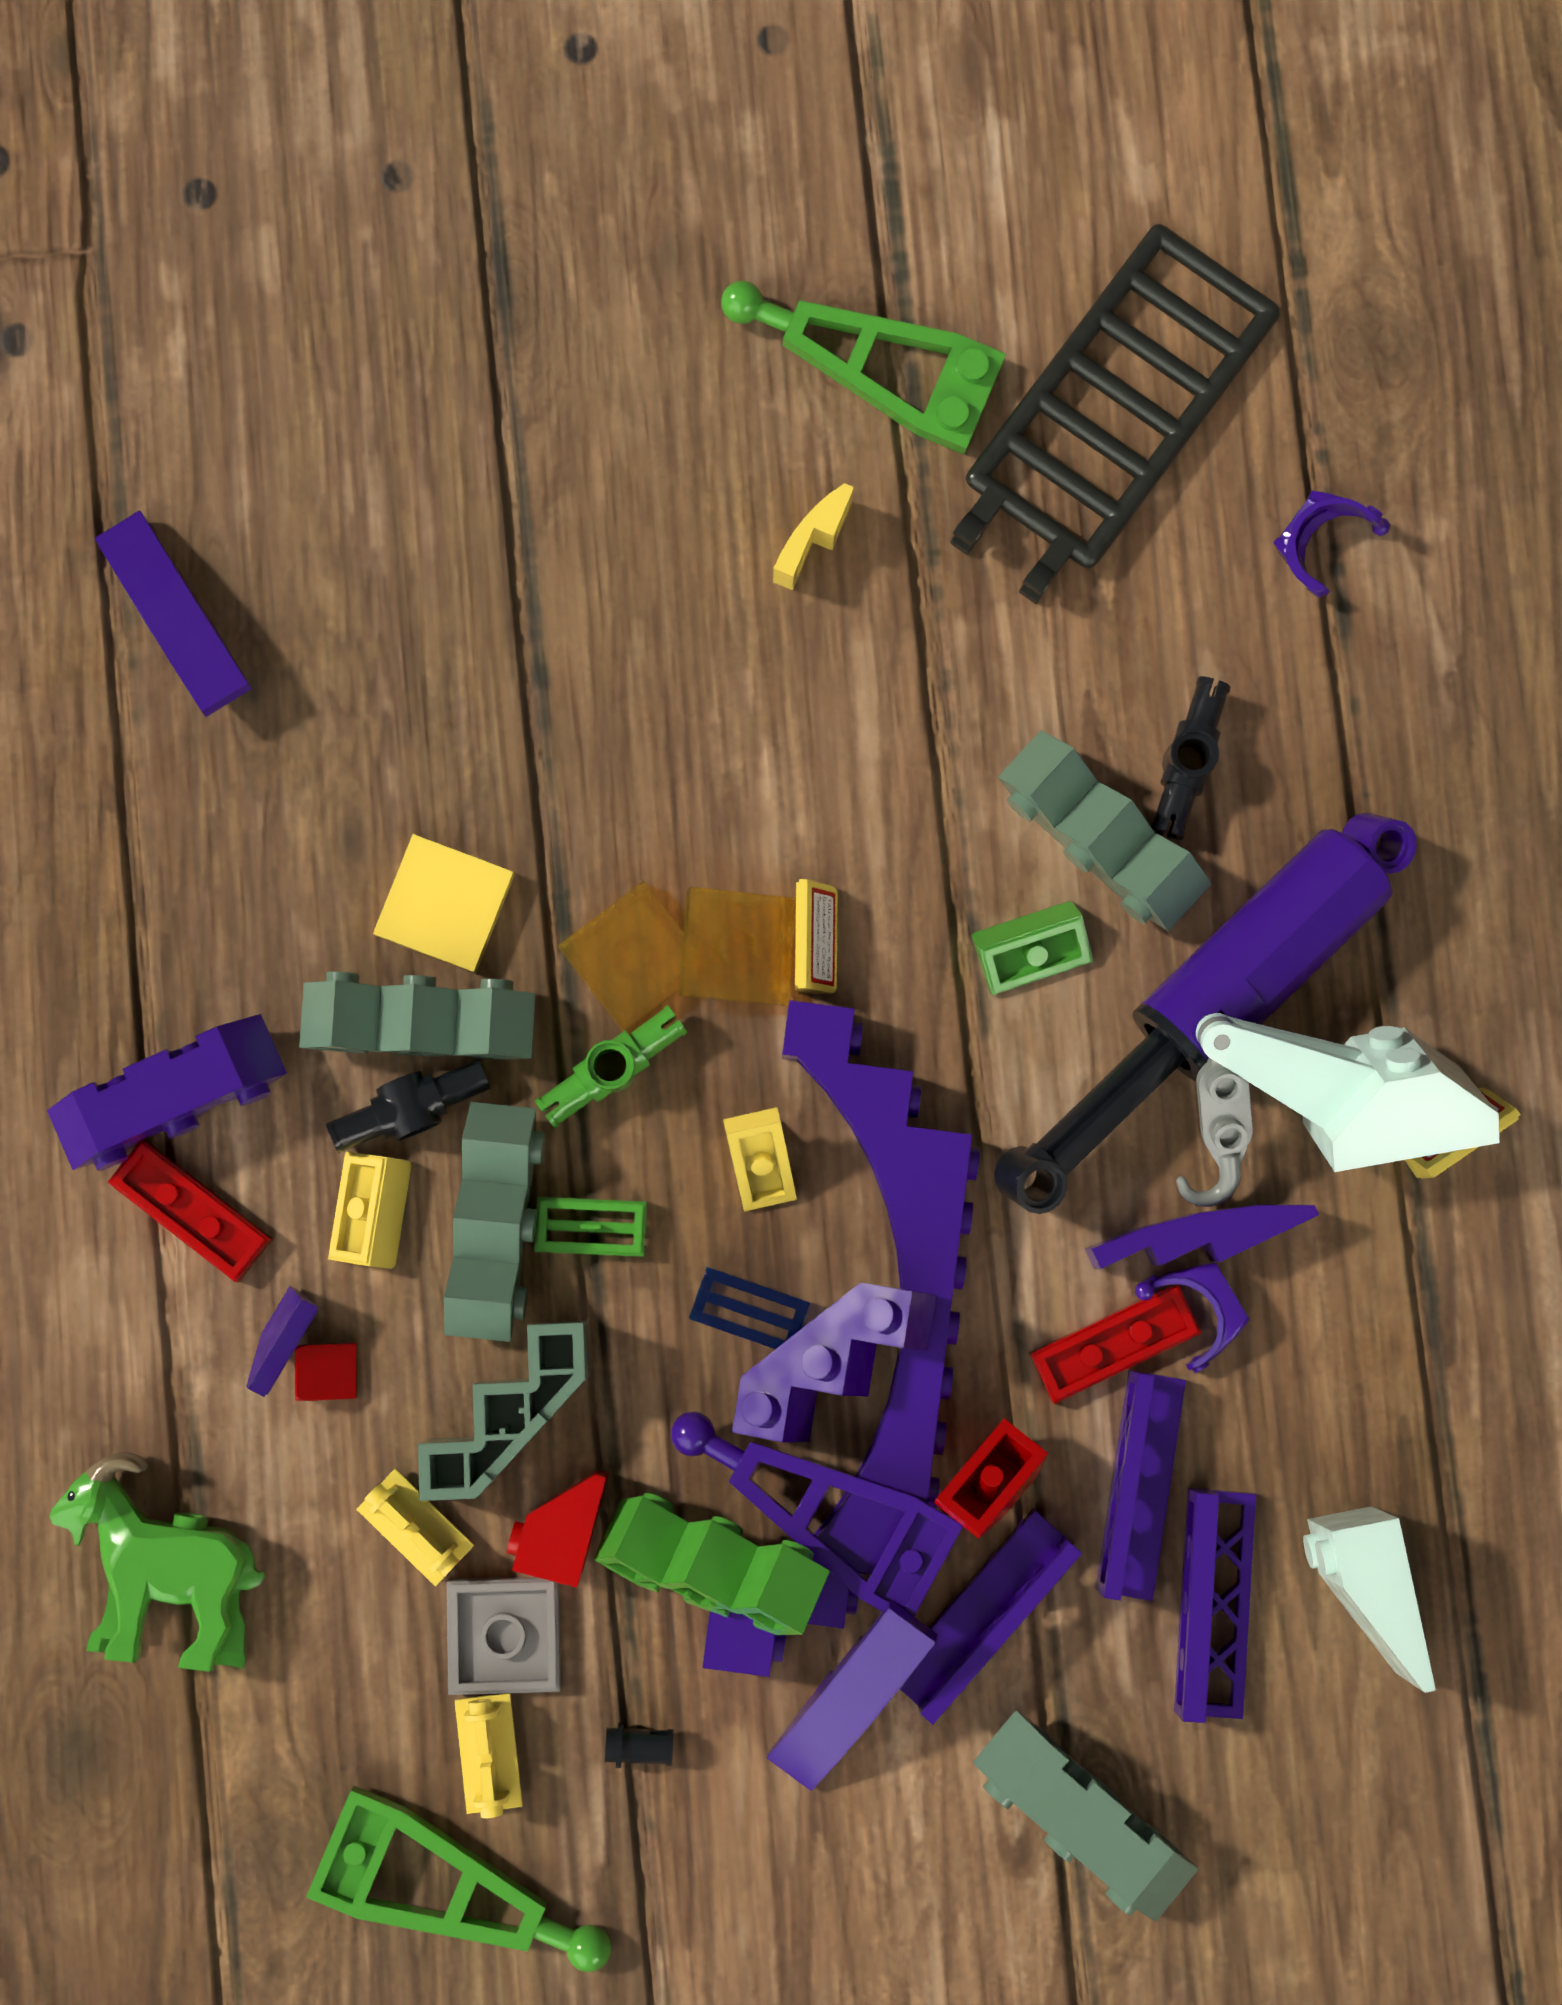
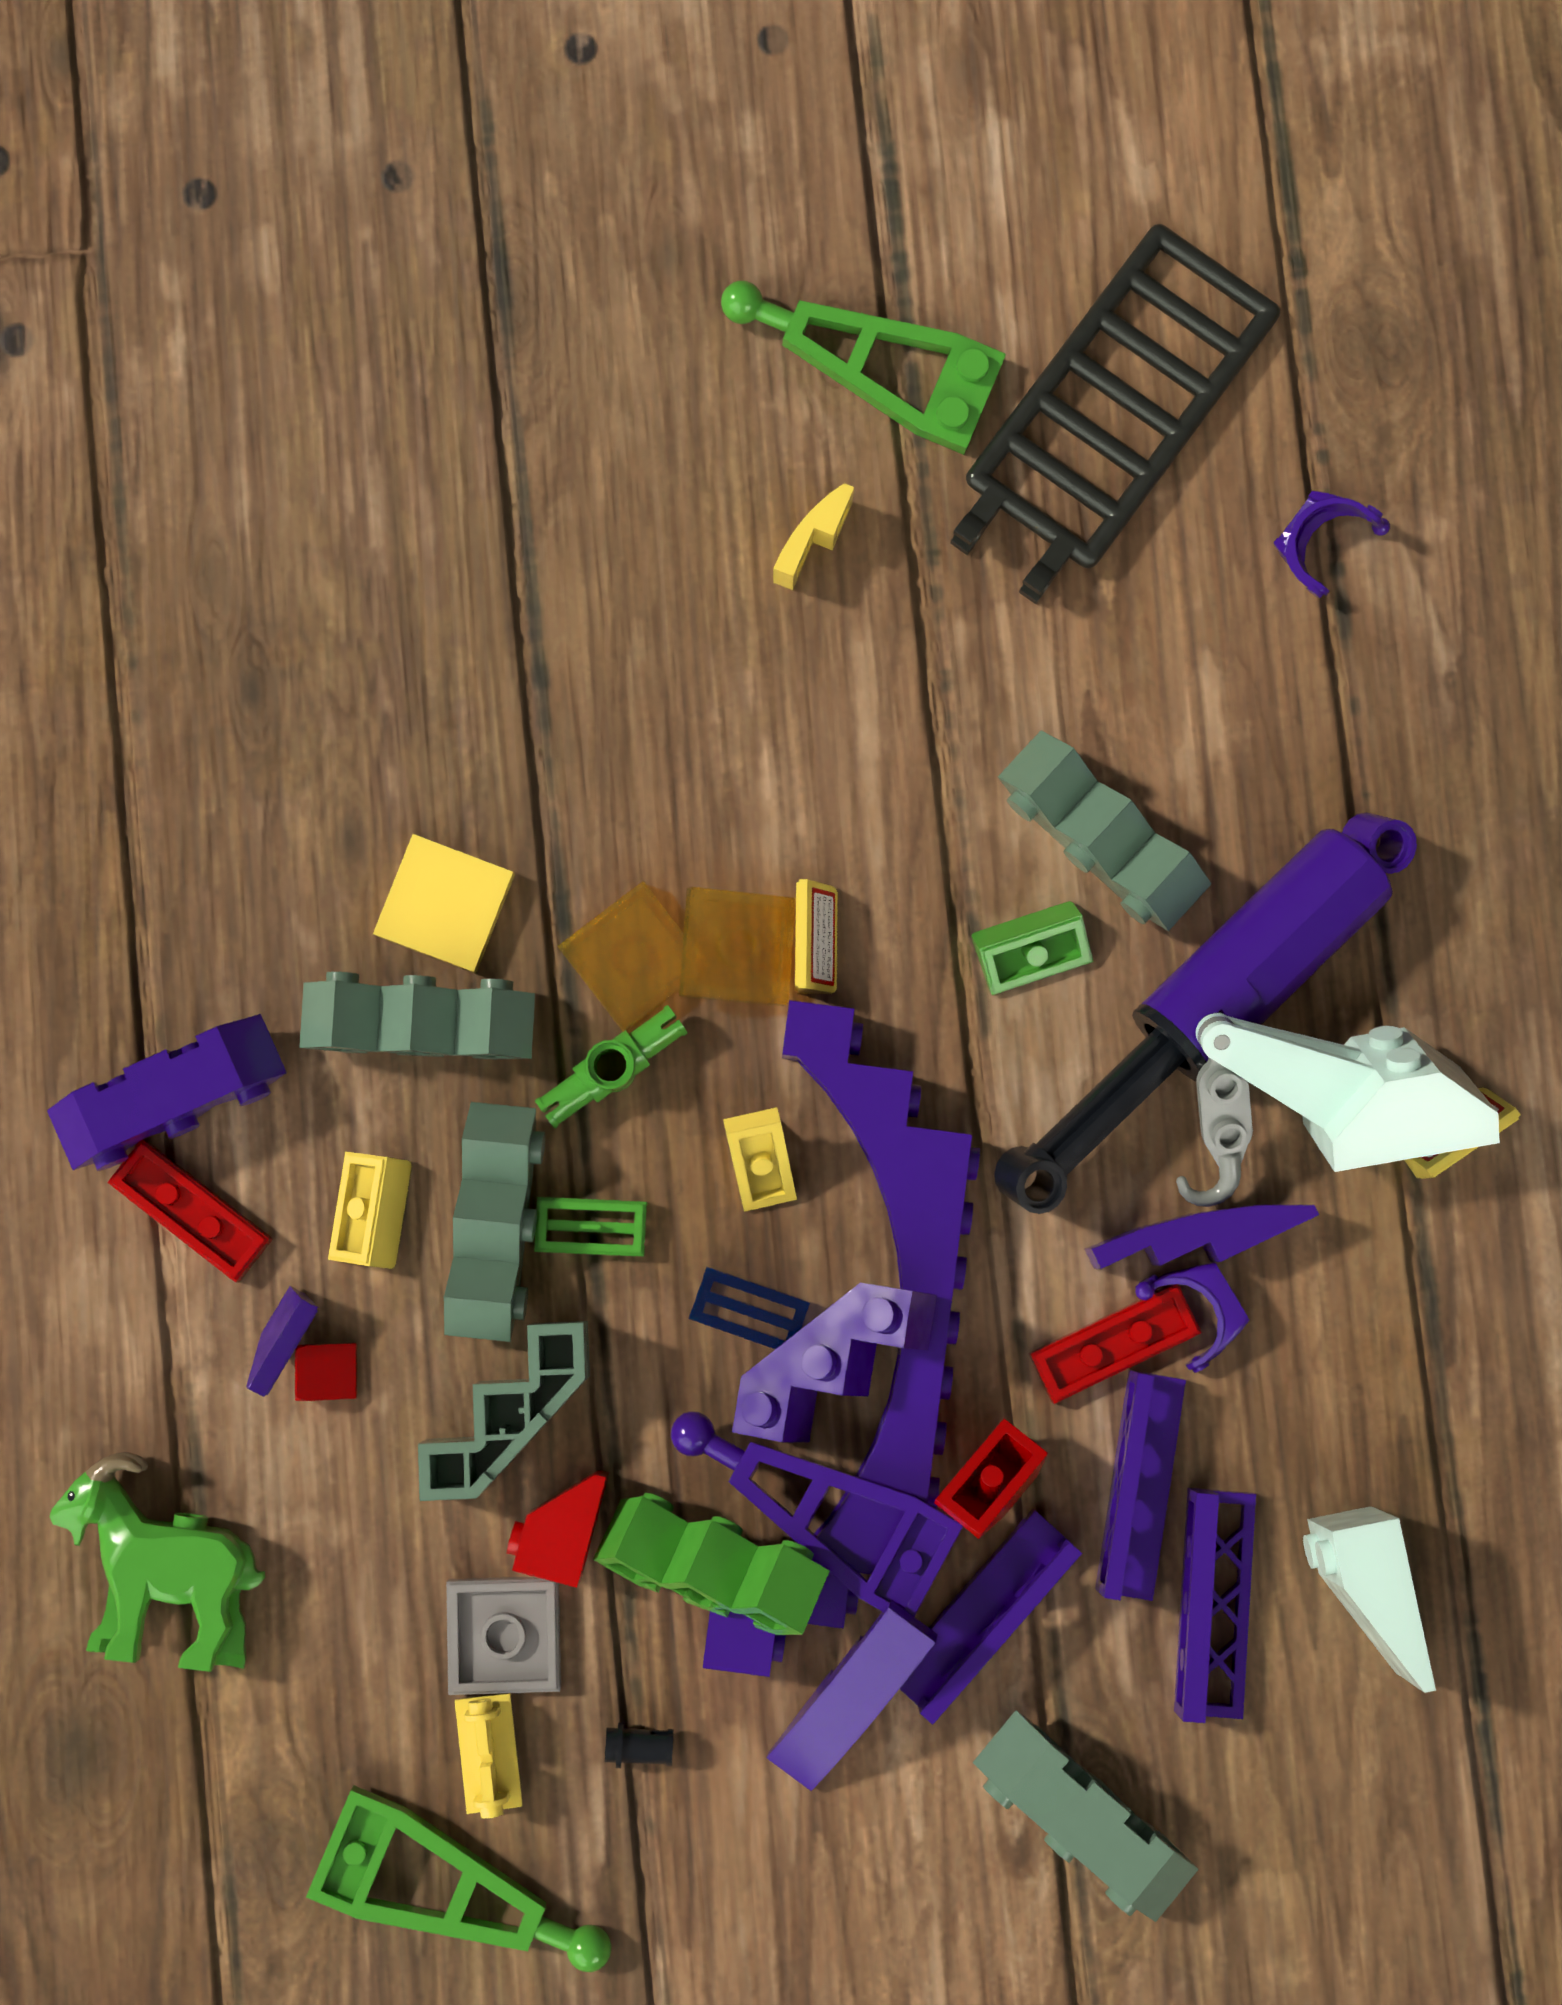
dark purple slope [95,510,252,717] -> none
black pin [326,1059,491,1153] -> none
light yellow hinge [356,1468,474,1587] -> none
black pin [1151,676,1231,840] -> none

